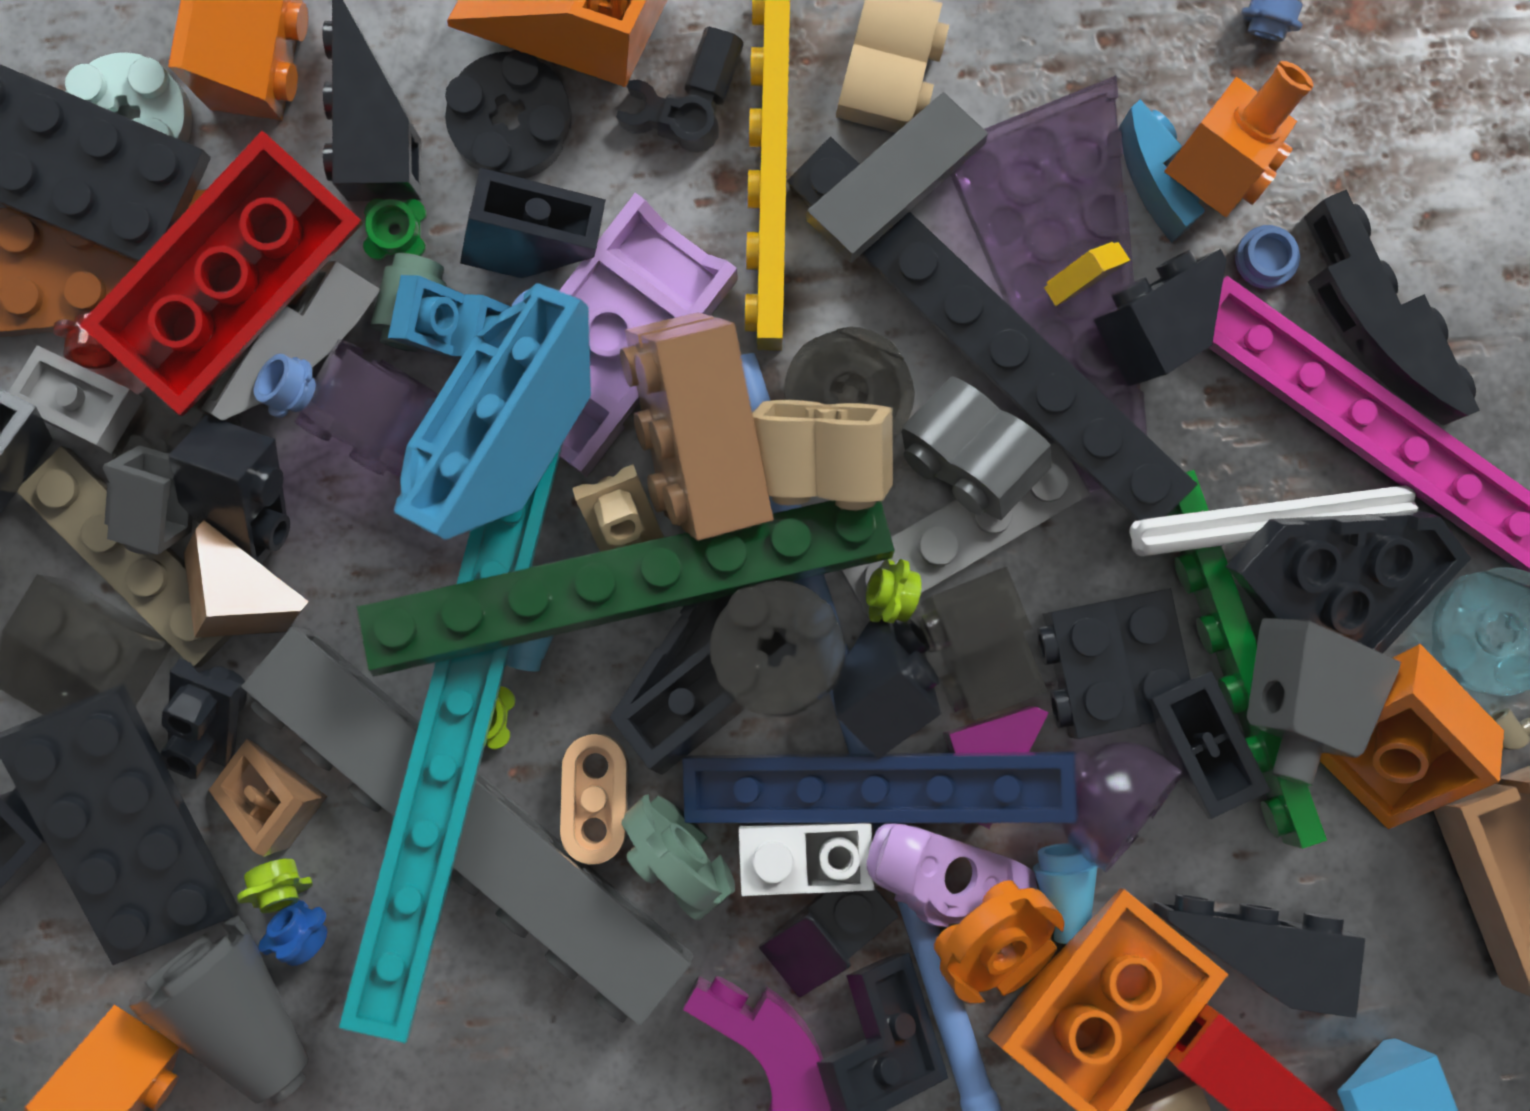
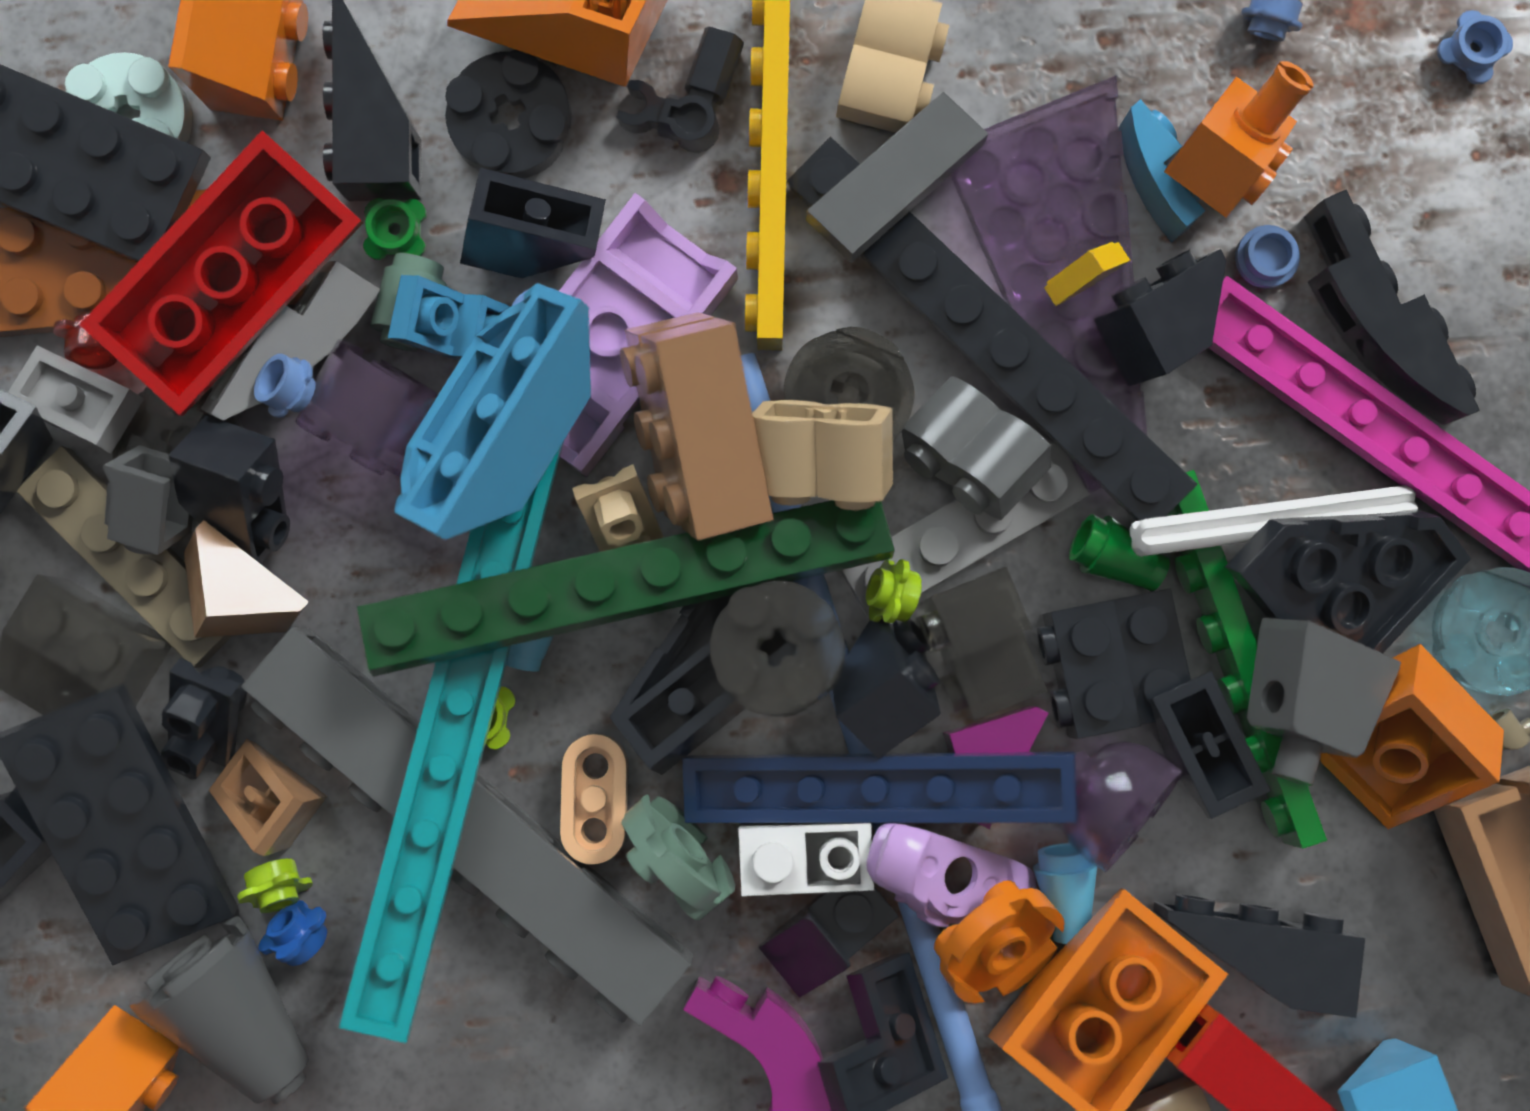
none -> green cone [1069,514,1170,592]
none -> medium blue plate [1437,10,1513,84]

